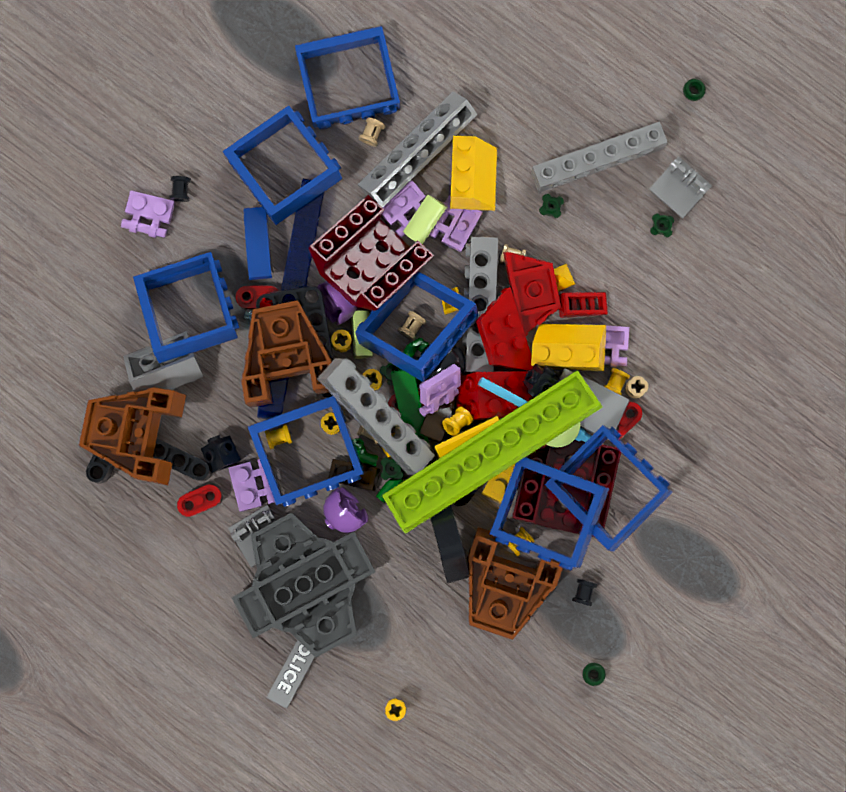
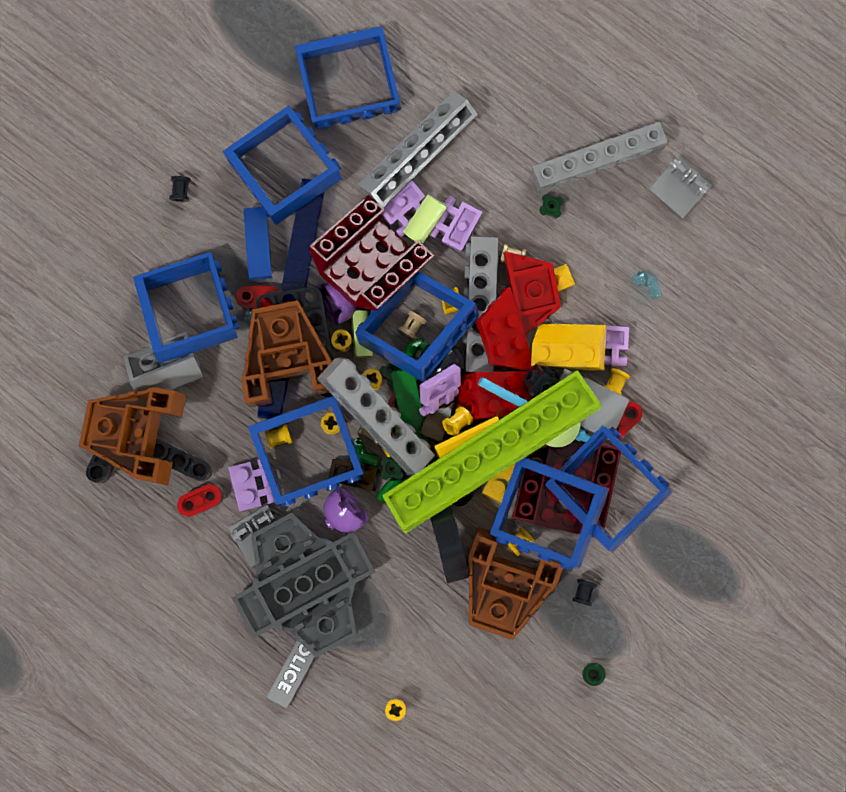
lavender plate [121,191,175,238] -> none
black brick [201,435,241,473] -> none
tan bush [358,117,385,147] -> none
yellow slope [450,136,497,211] -> none
red slope [559,292,608,318] -> none
tan bush [625,376,648,399] -> none
dark green plate [650,214,674,238] -> none
dark green plate [683,79,706,101] -> none
none -> clear light blue arm [632,271,662,299]

